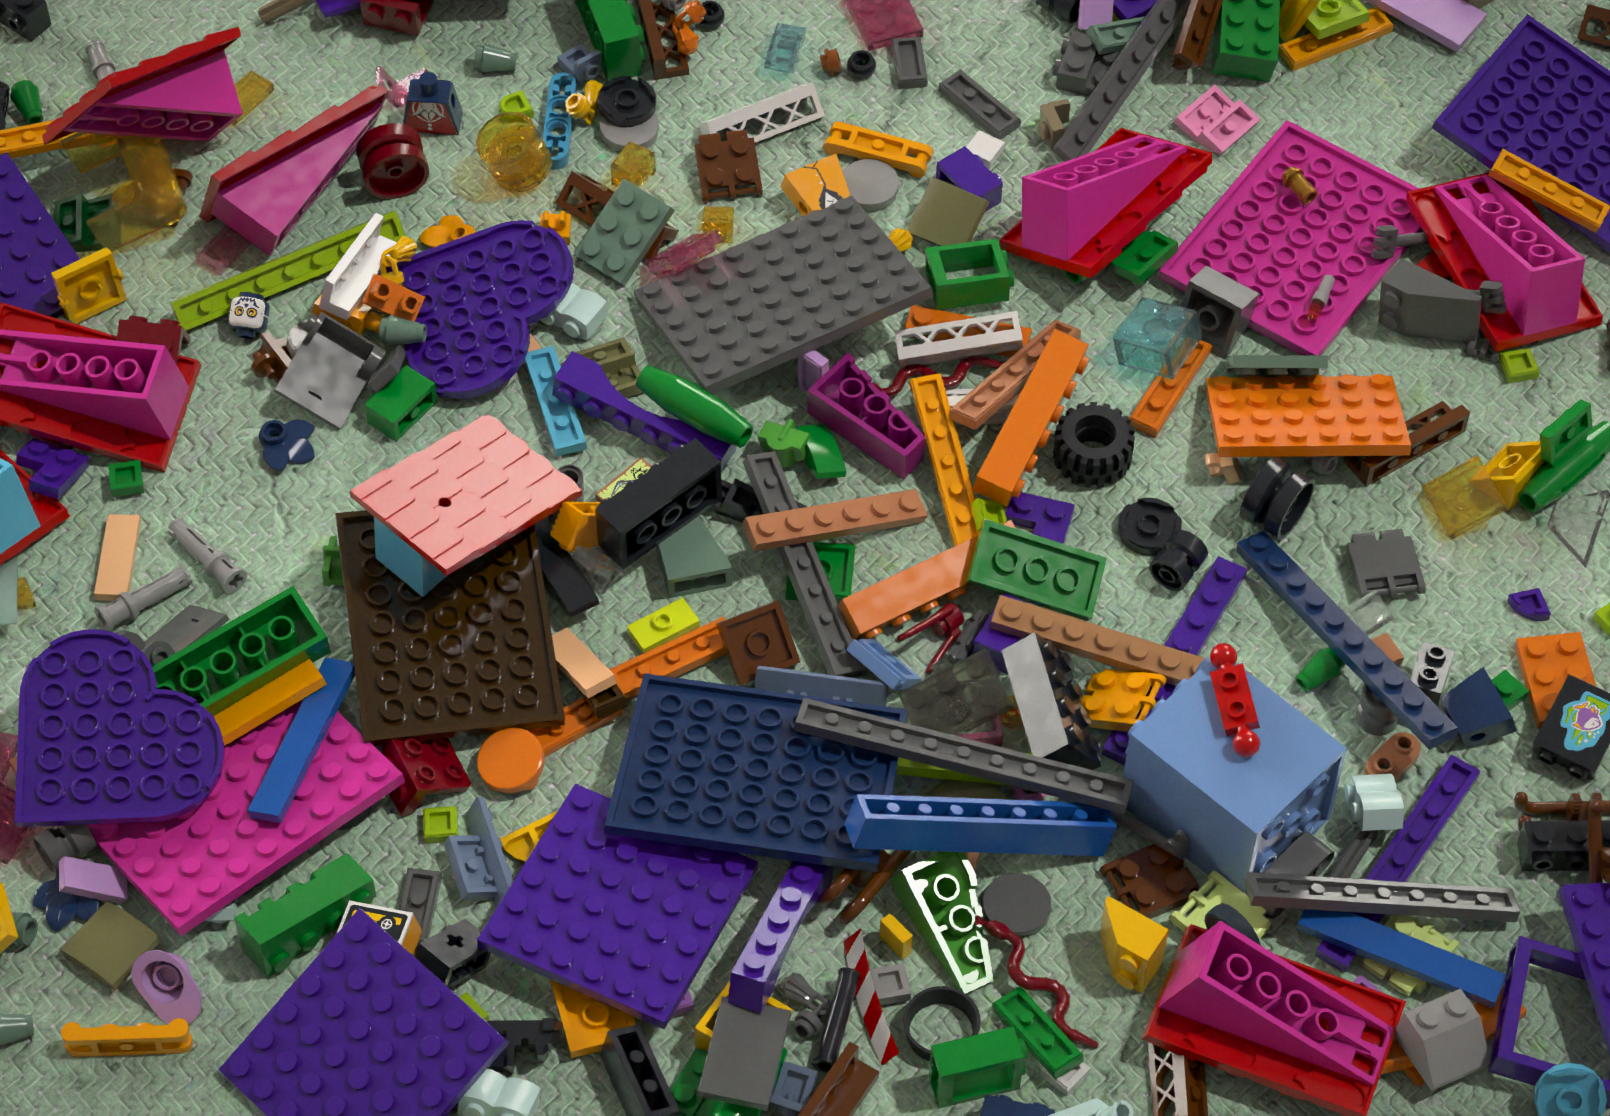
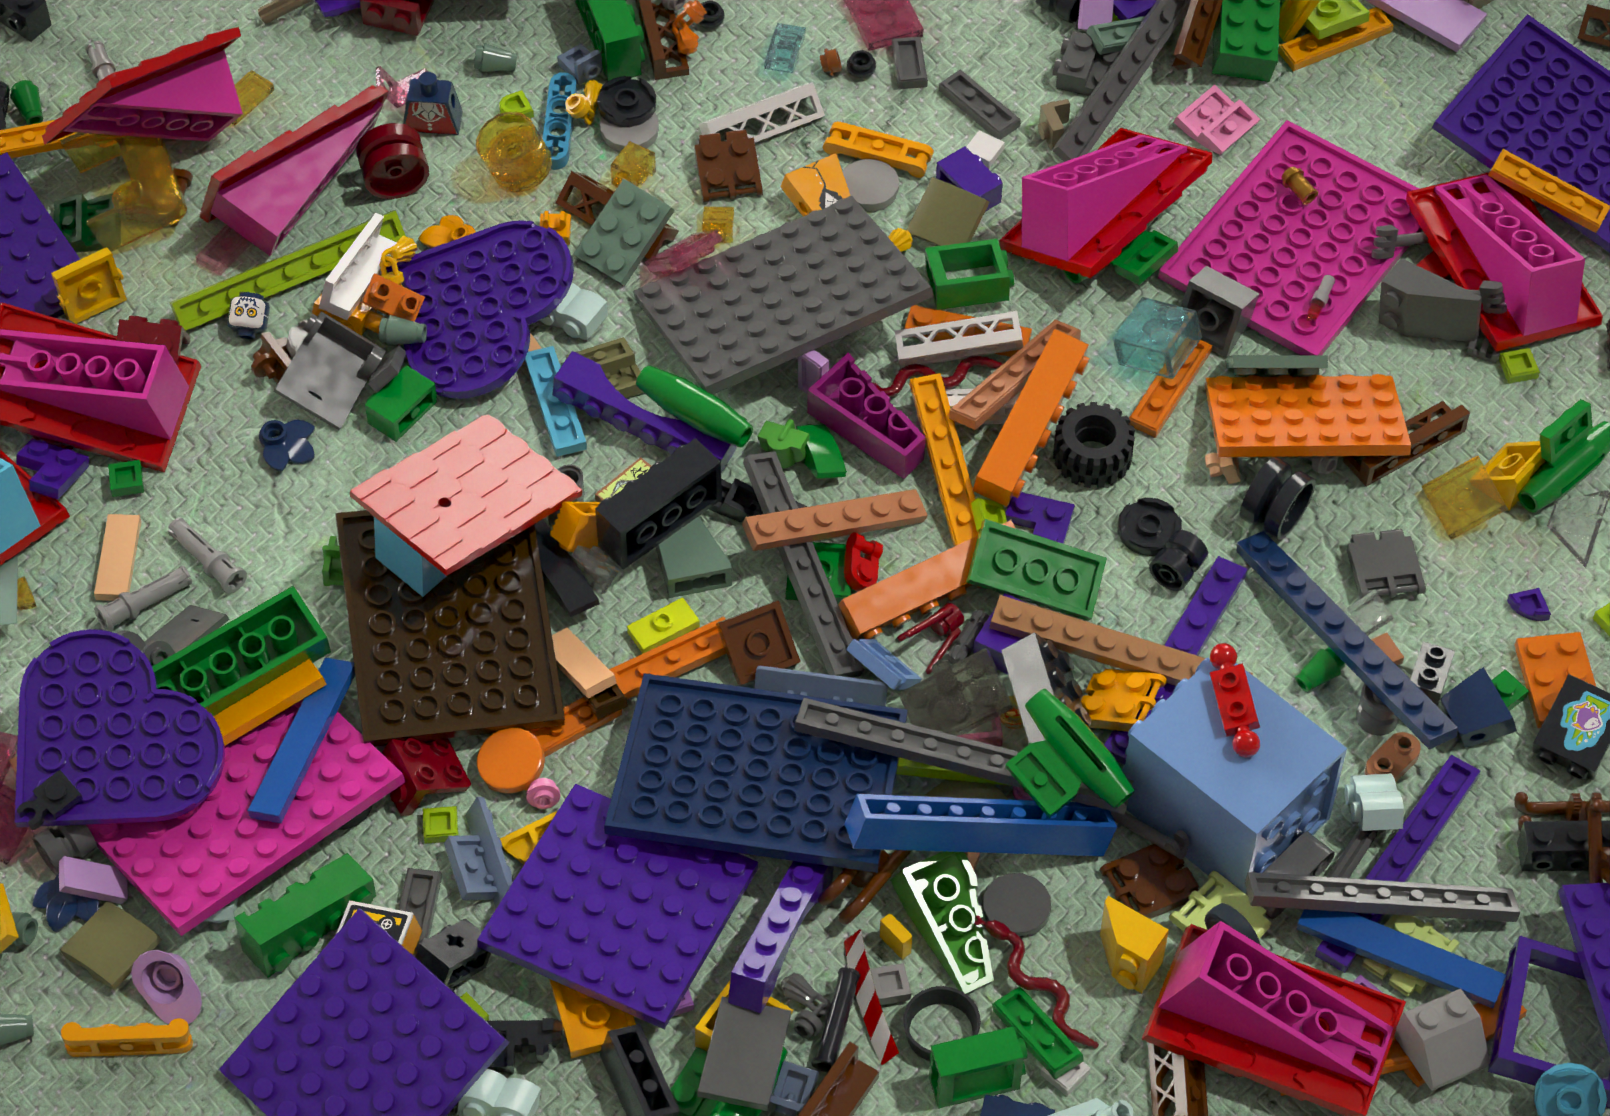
none -> black plate [16,770,83,831]
none -> bright pink plate [526,778,560,809]
none -> red plate [844,532,883,592]
none -> green plate [1005,688,1135,818]

